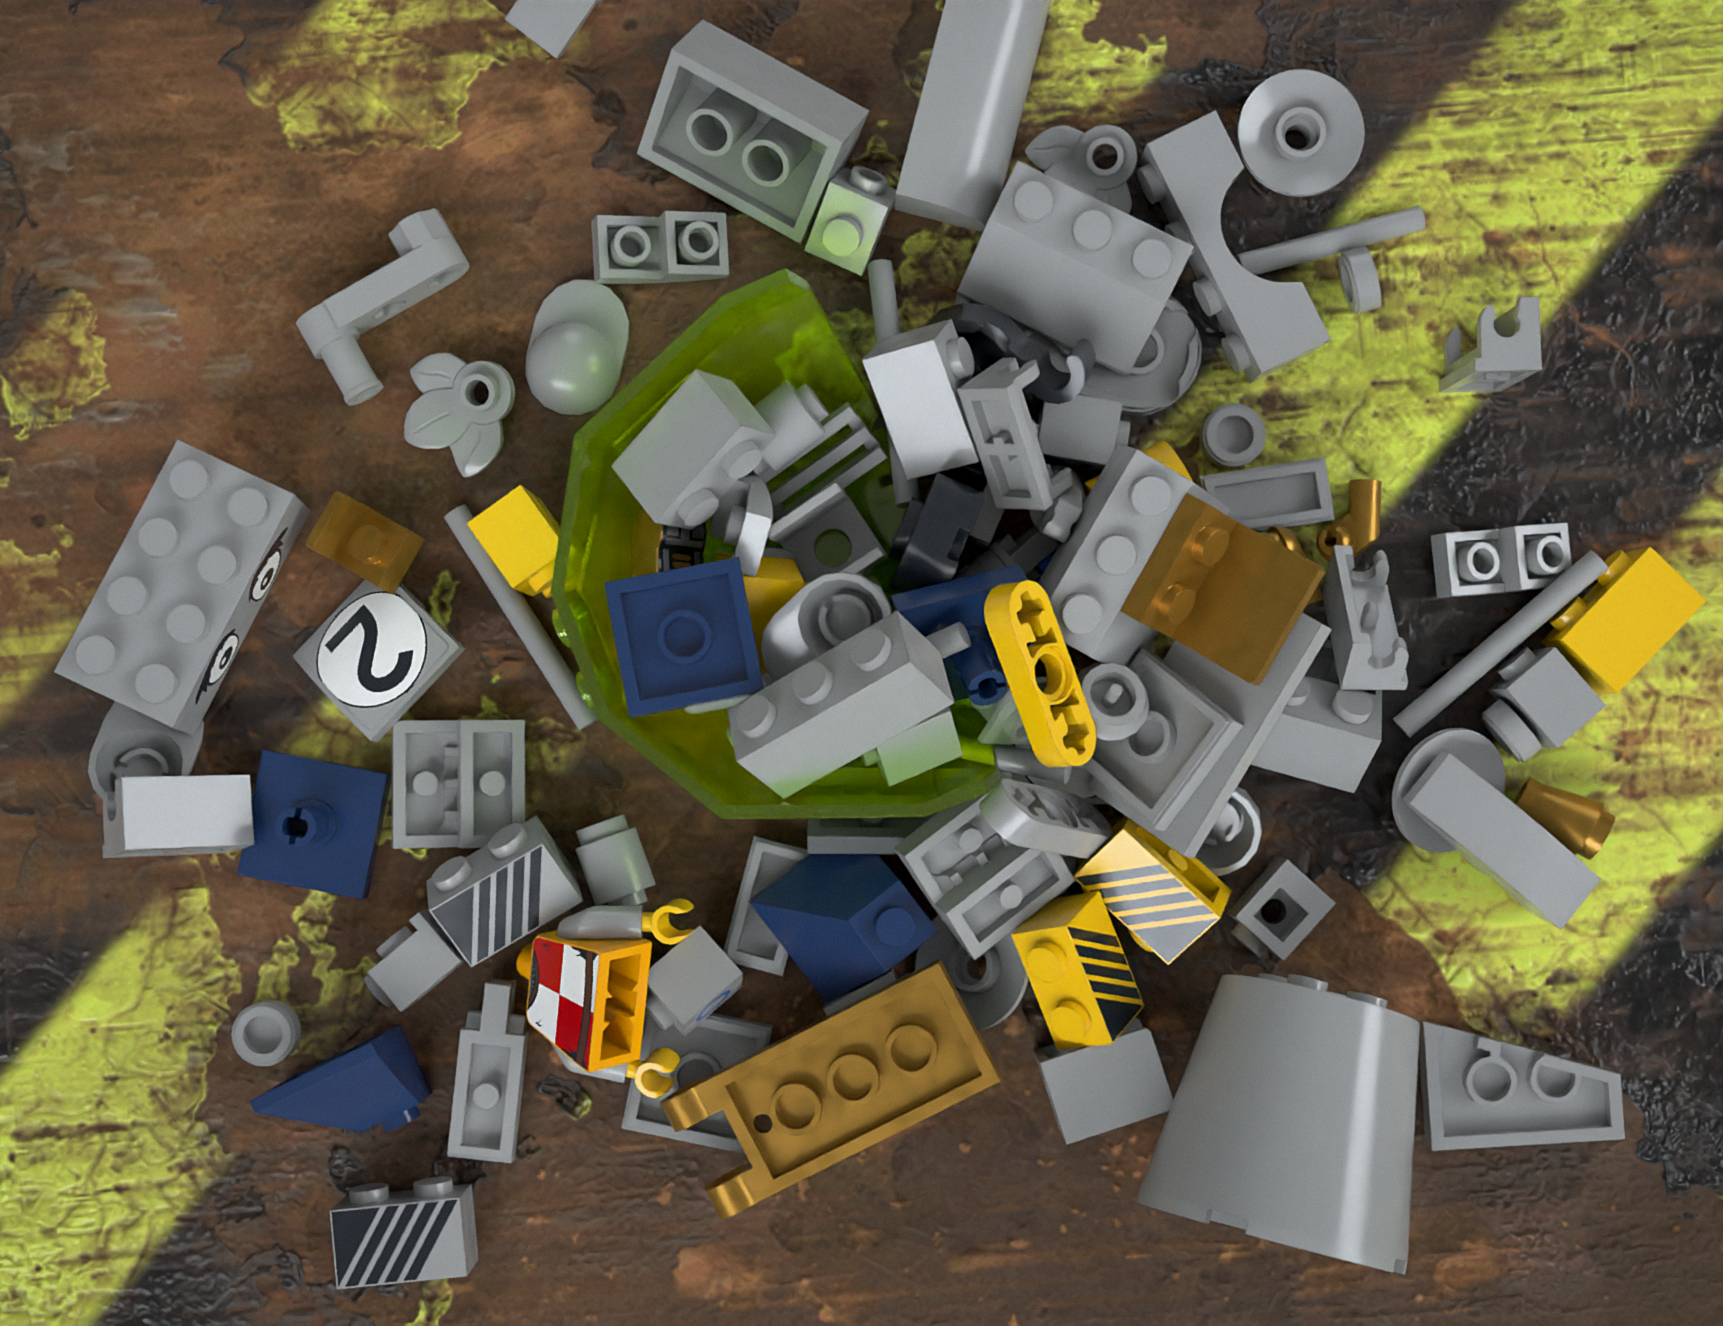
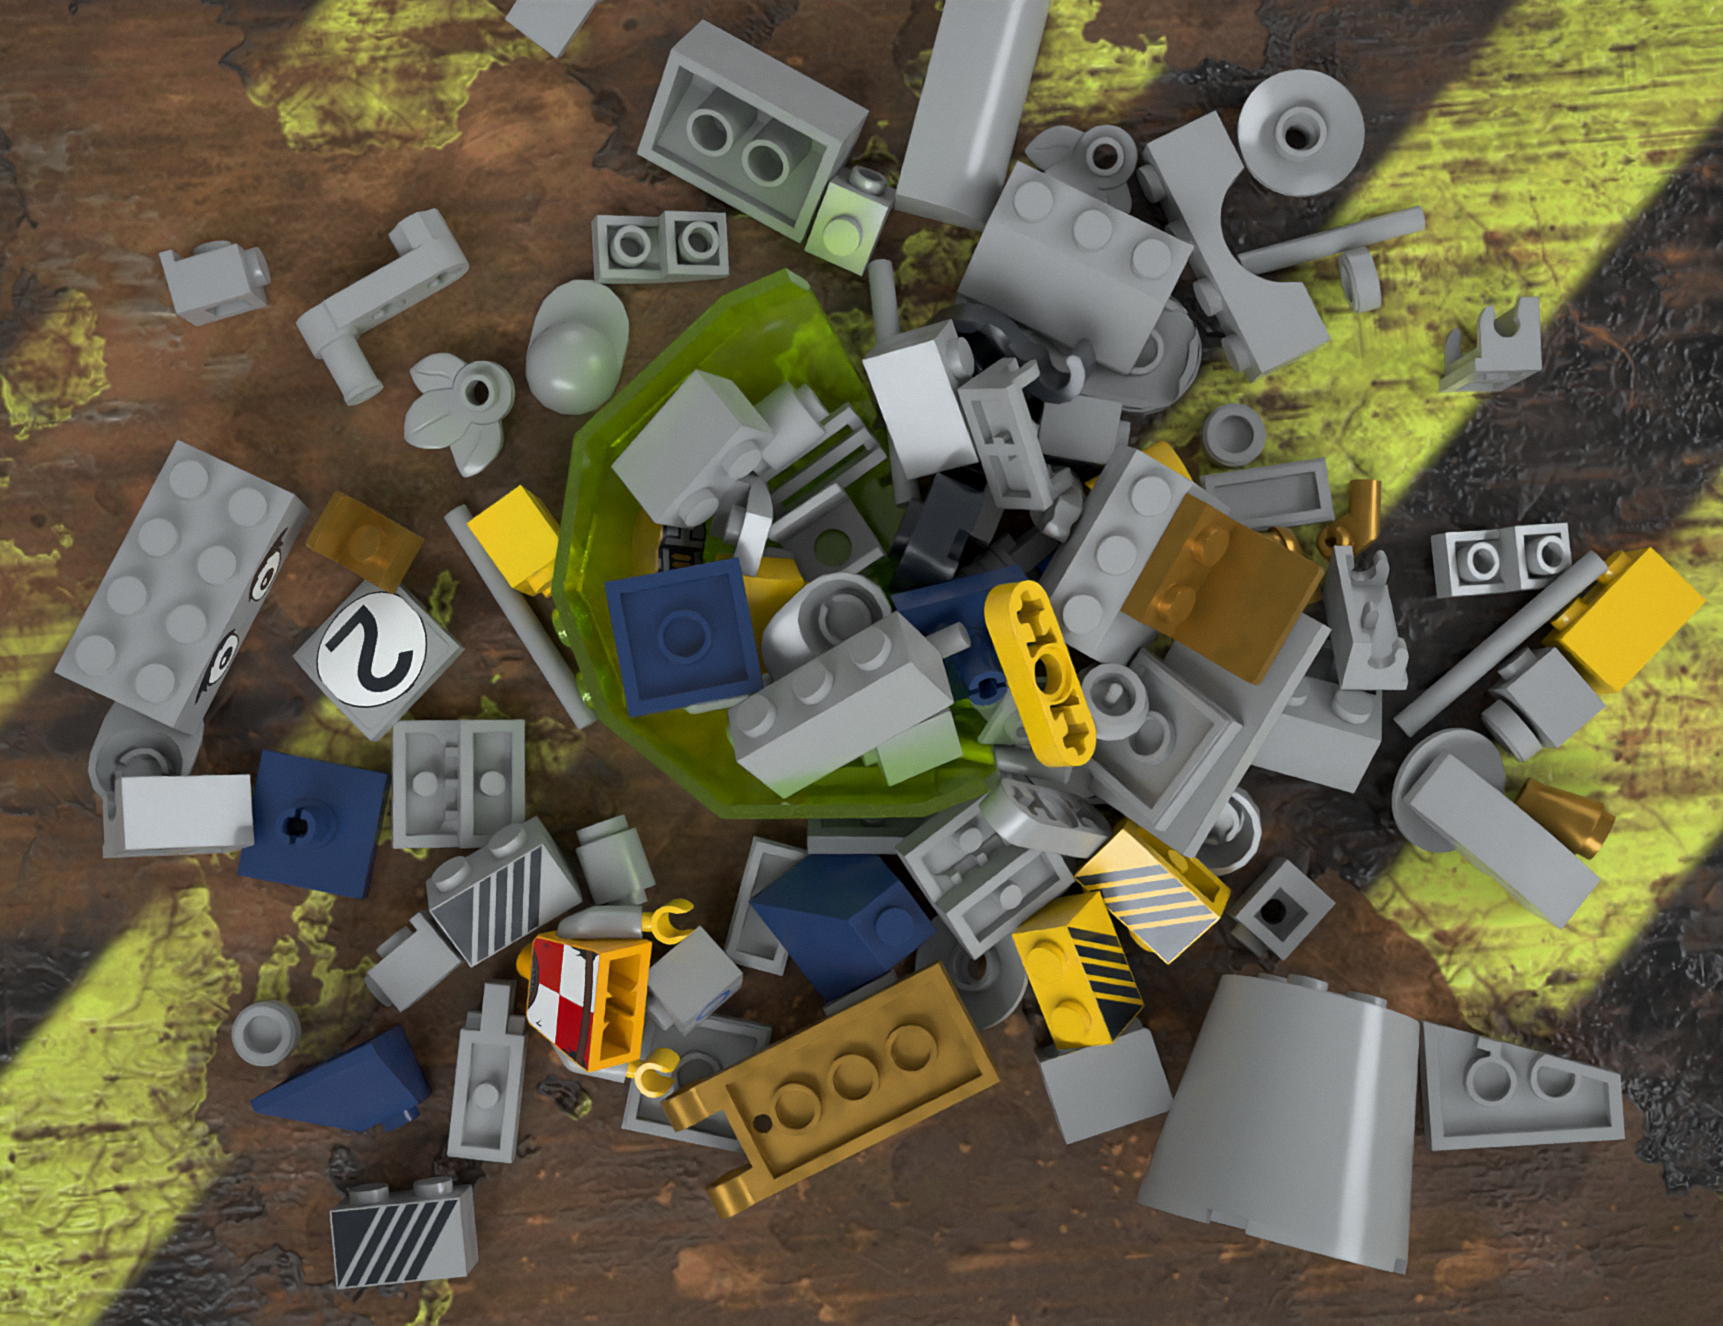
none -> light grey brick [159,241,271,326]

